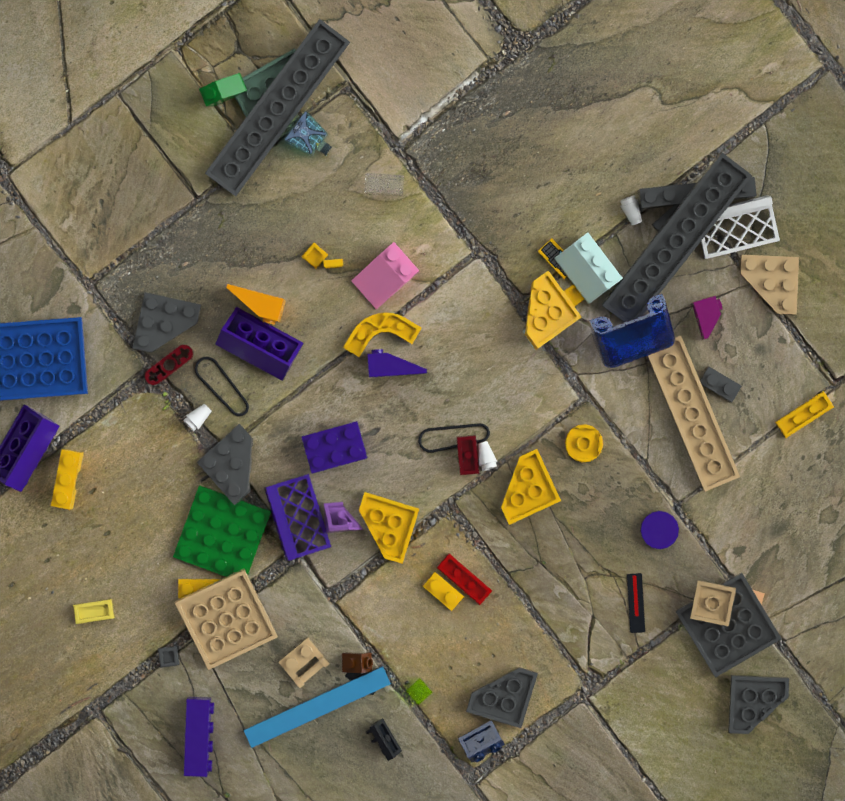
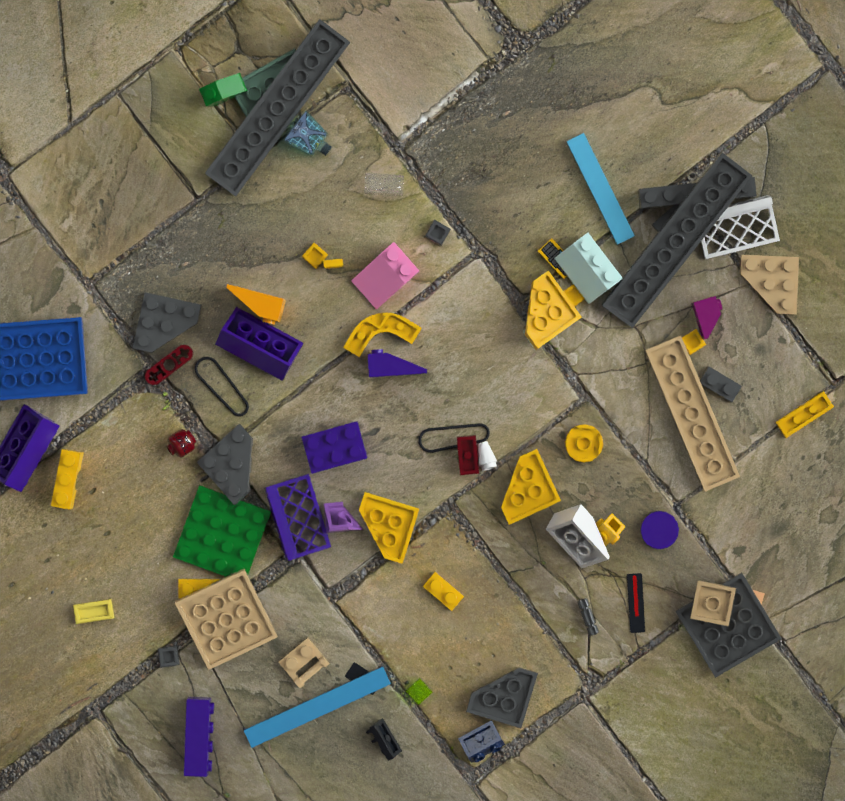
white cone [183,404,212,432] -> none
reddish brown bracket [342,652,373,673] -> none
red tile [436,553,492,605] -> none
clear blue windscreen [589,294,675,368] -> none
white cone [620,196,642,225] -> none
dark grey plate [728,675,789,734] -> none
none -> dark red head [166,429,196,458]
none -> dark grey tile [425,219,451,246]
none -> white slope [546,504,610,568]
none -> medium azure tile [566,133,635,245]
none -> dark grey axle [577,598,599,636]
none -> yellow brick [596,513,625,547]
none -> yellow tile [682,329,706,355]

